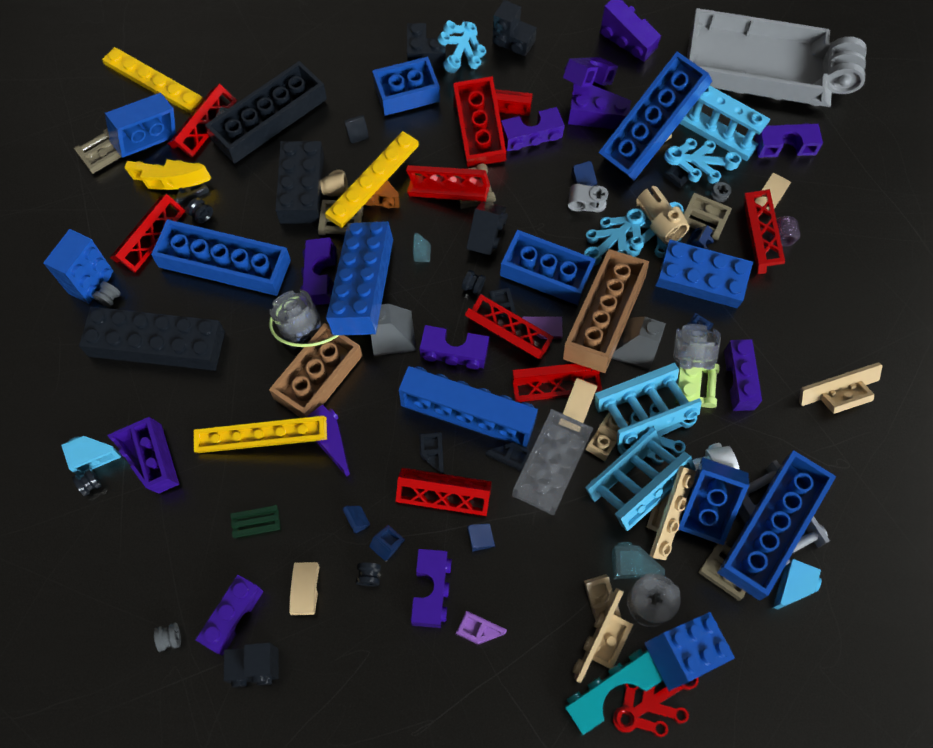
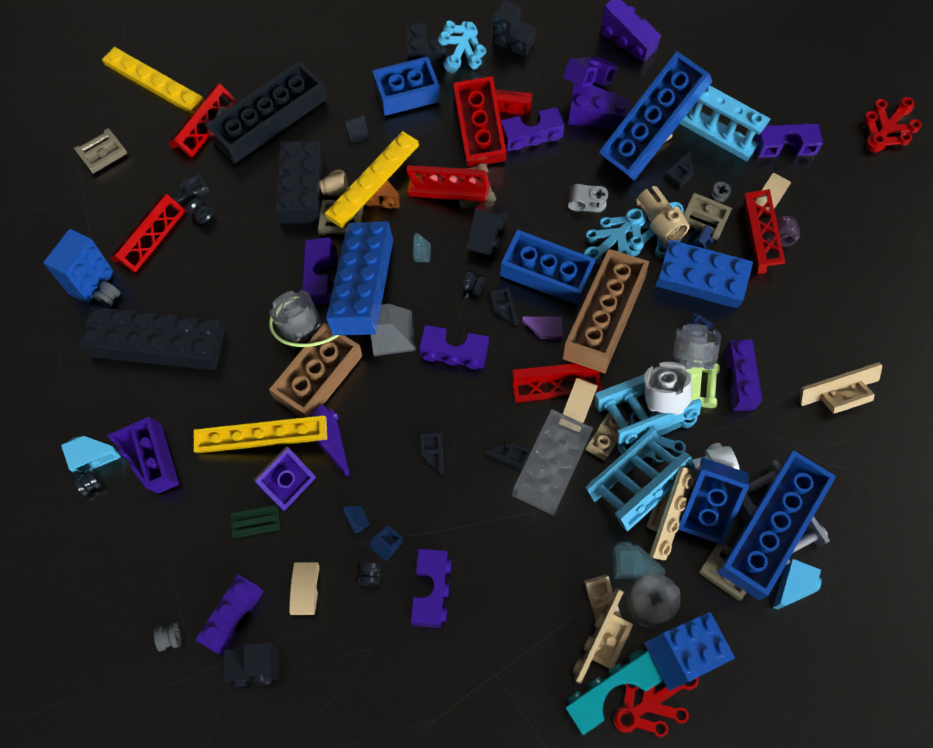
blue brick [105,93,176,158] -> none
yellow slope [124,160,211,190] -> none
blue brick [151,219,291,296] -> none
red fence [395,468,492,516] -> none
blue brick [399,366,538,448] -> none
medium lavender tile [456,611,507,644] -> none
red fence [465,294,554,359] -> none
dark blue slope [467,523,495,552] -> none
dark blue slope [571,161,597,186] -> none
dark grey slope [612,317,666,371] -> none
medium azure plant [664,138,741,184] -> none
light grey plate [687,8,867,107] -> none
none -> dark purple slope [253,446,316,511]
none -> white brick [644,362,692,415]
none -> red plant [863,97,922,152]

